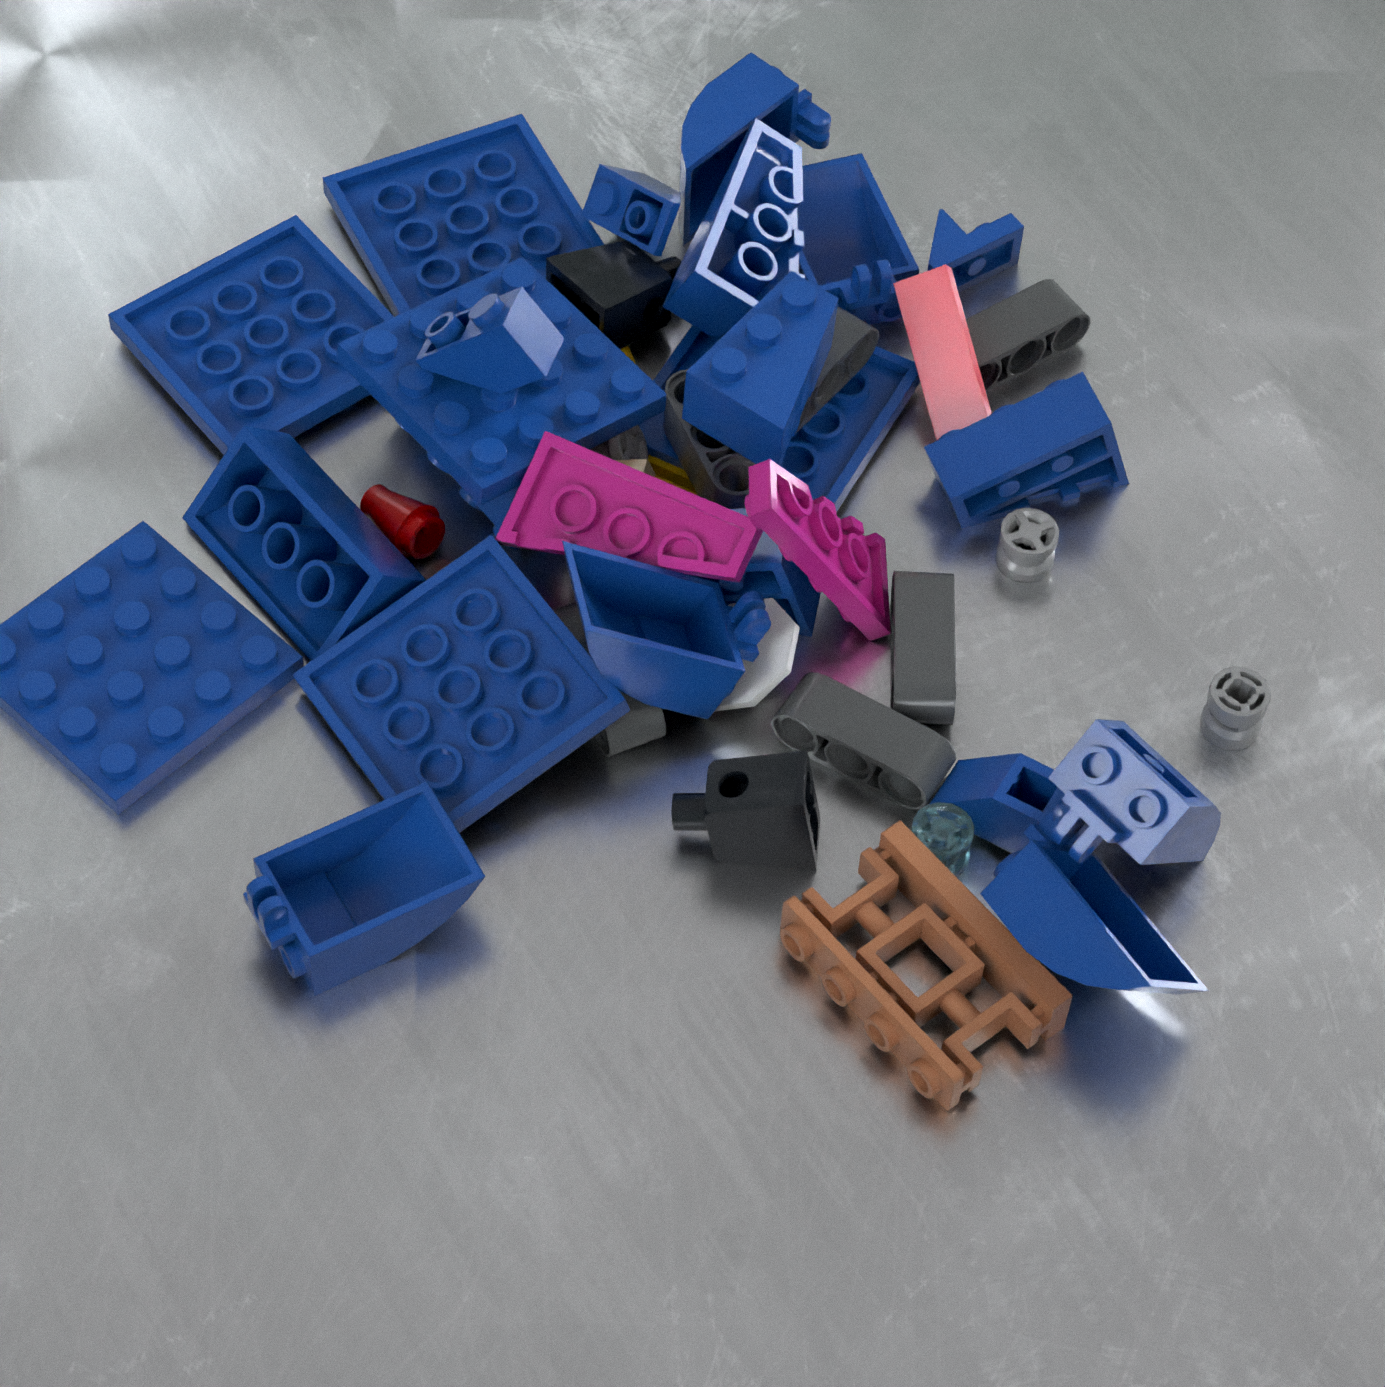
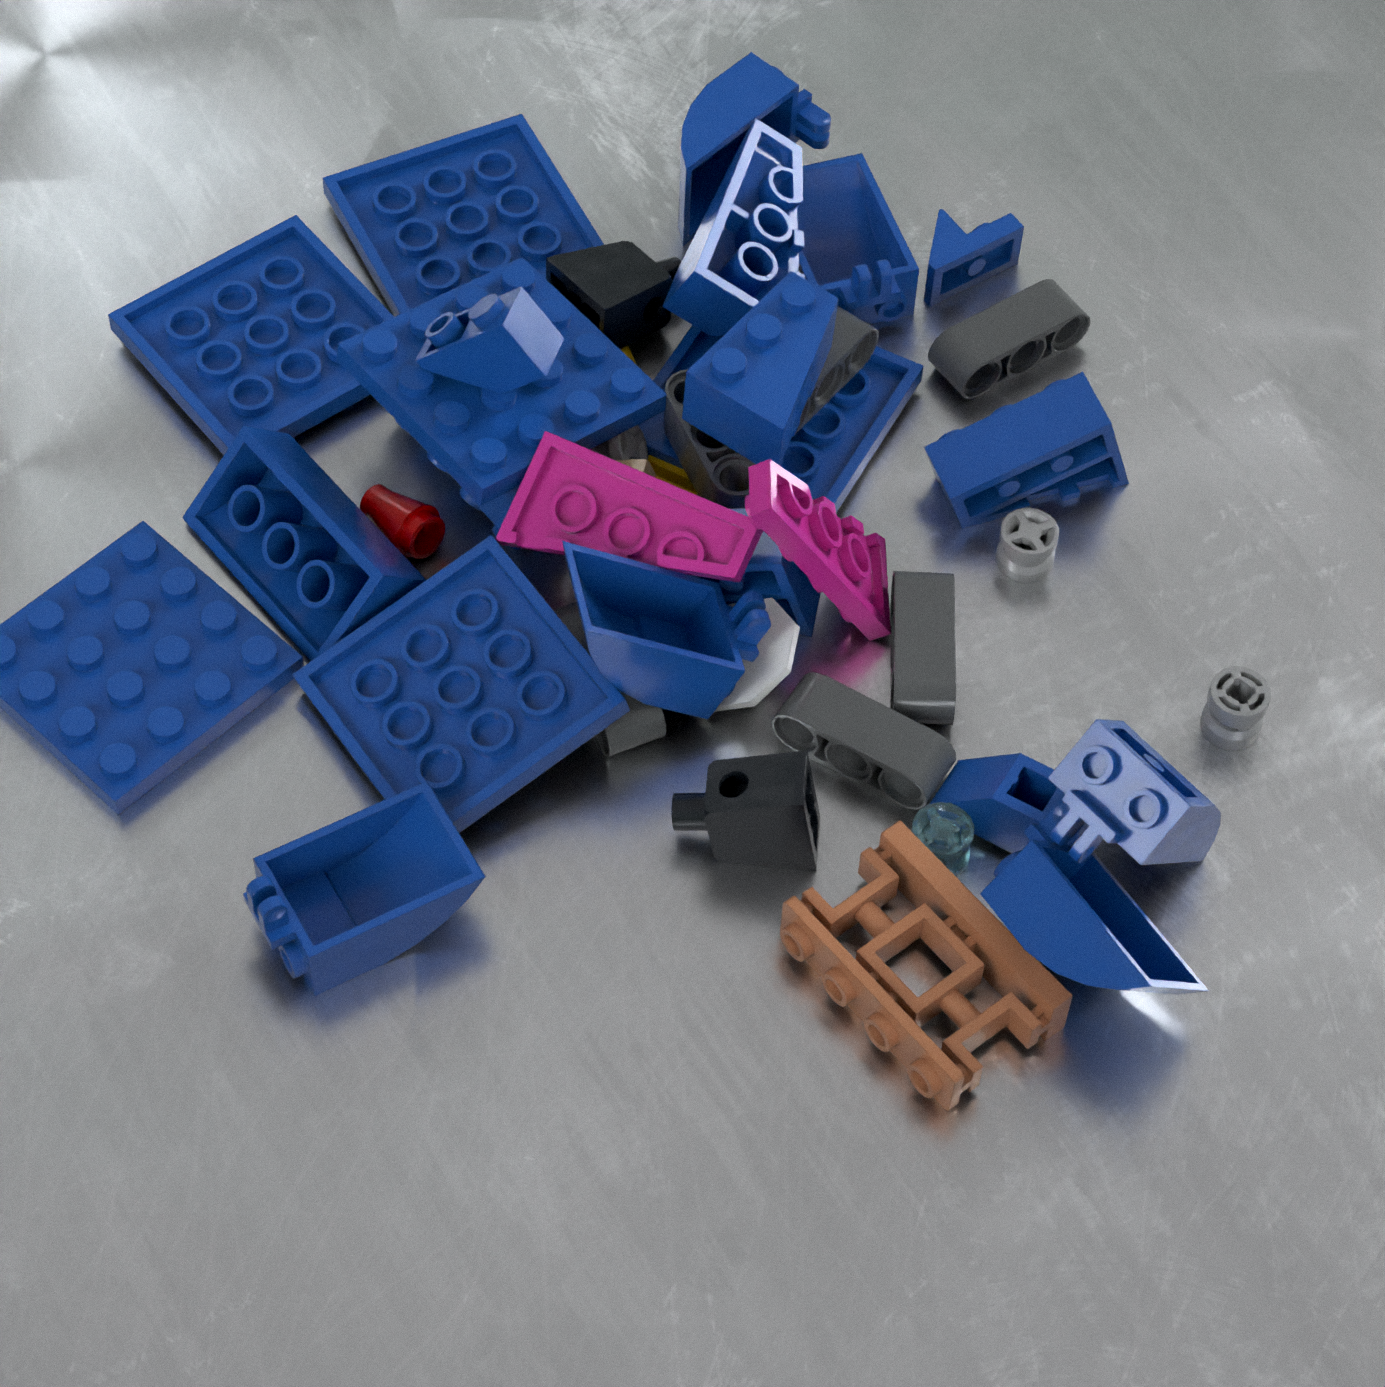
blue slope [581,164,681,257] -> none
coral tile [893,264,992,441] -> none

